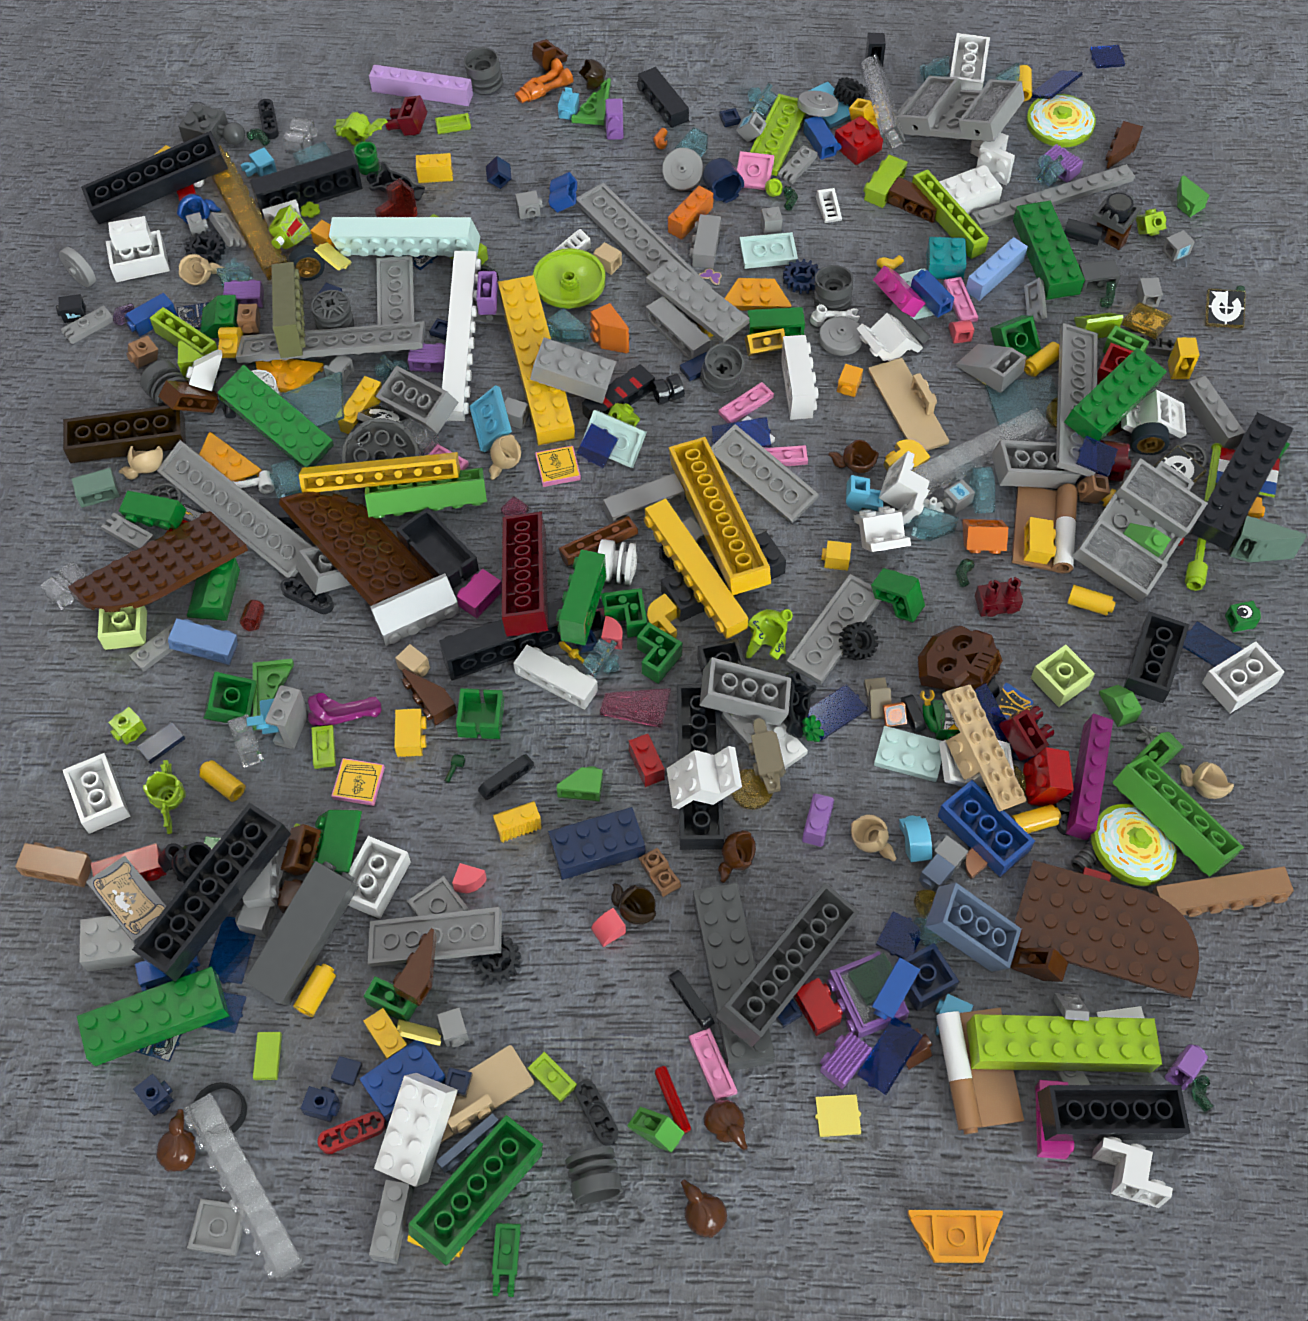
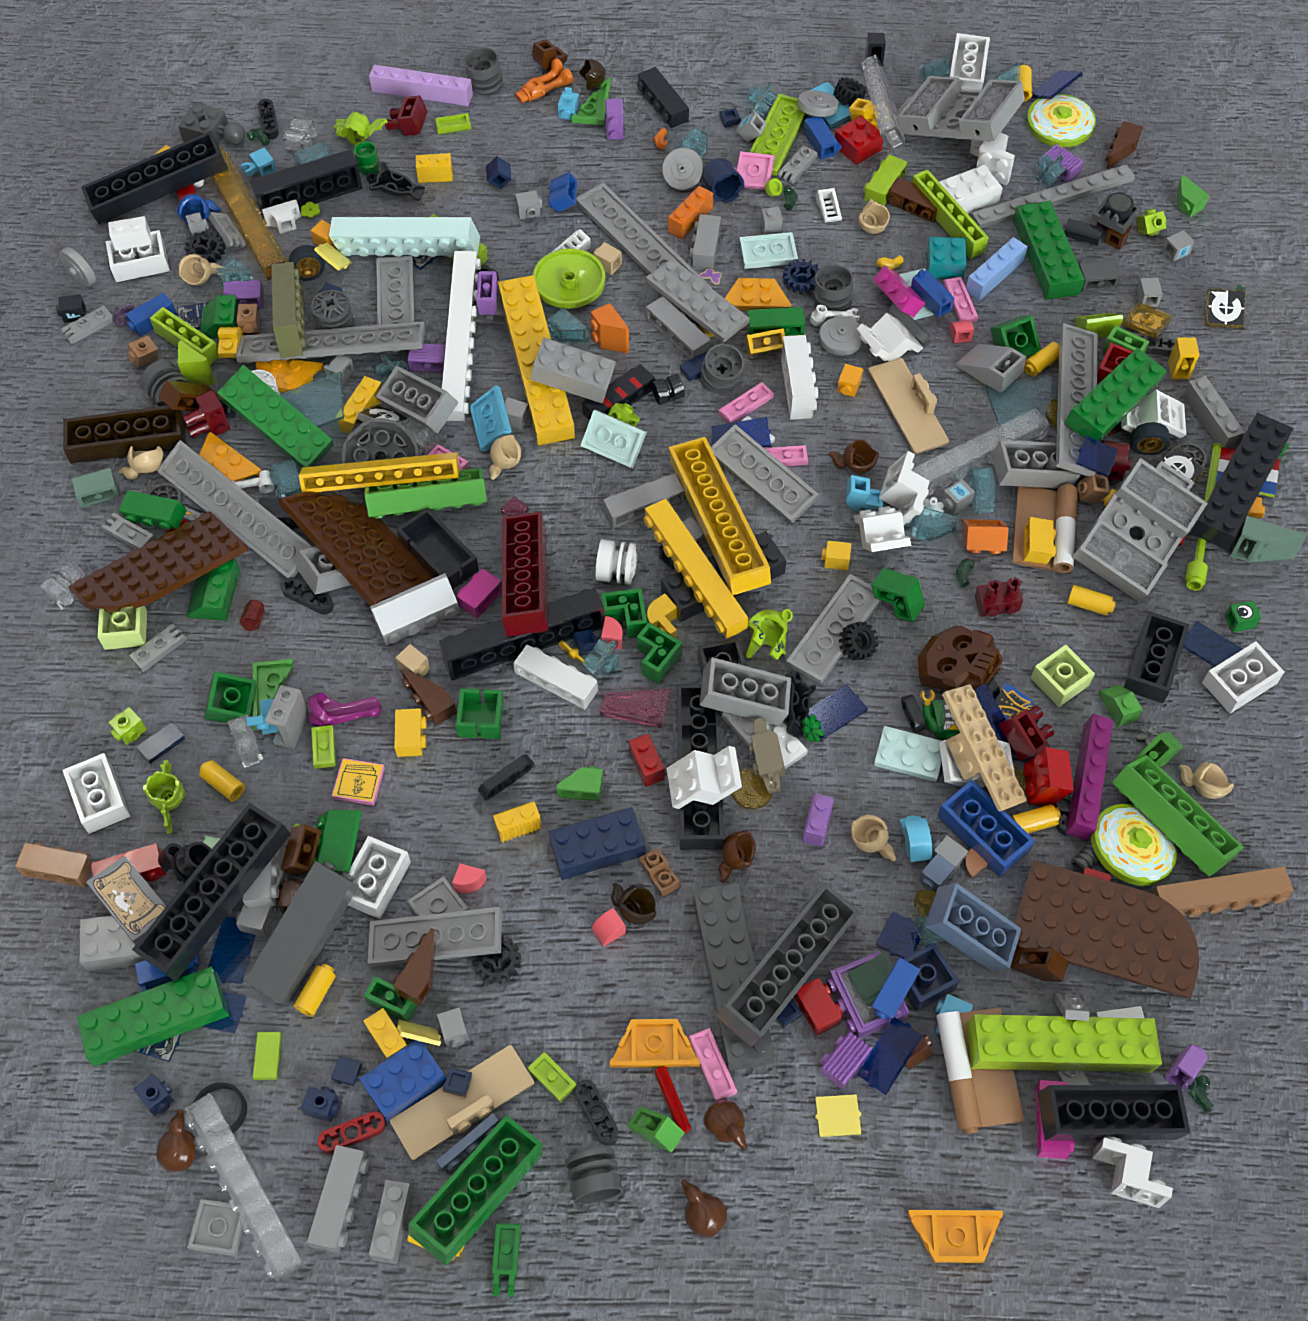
medium blue brick [168,618,238,665] -> none
white slope [186,349,222,391] -> none
lime torso [269,205,311,249] -> none
white brick [374,1073,458,1187] -> none
clear red panel [375,178,418,217] -> none
dark blue tile [429,318,448,340] -> none
dark green hand [444,754,465,783] -> none
yellow tile [535,446,581,487] -> none
green brick [557,549,606,645] -> none
dark orange brick [559,516,638,567] -> none
clear blue piece [576,423,619,468] -> none
black beam [668,970,715,1030] -> none
dark tan slope [864,677,891,720] -> none
yellow brick [883,440,930,472] -> none
tile [883,702,907,727] -> none
light grey hinge [1024,278,1047,323] -> none
clear blue piece [1090,45,1125,68] -> none
clear green arm [1100,281,1116,308] -> none
bright green slope [1123,523,1171,557] -> none
none -> dark red brick [182,390,230,438]
none -> light grey brick [307,1145,369,1254]
none -> light orange wing [610,1019,700,1068]
none -> tan hair [858,199,890,234]

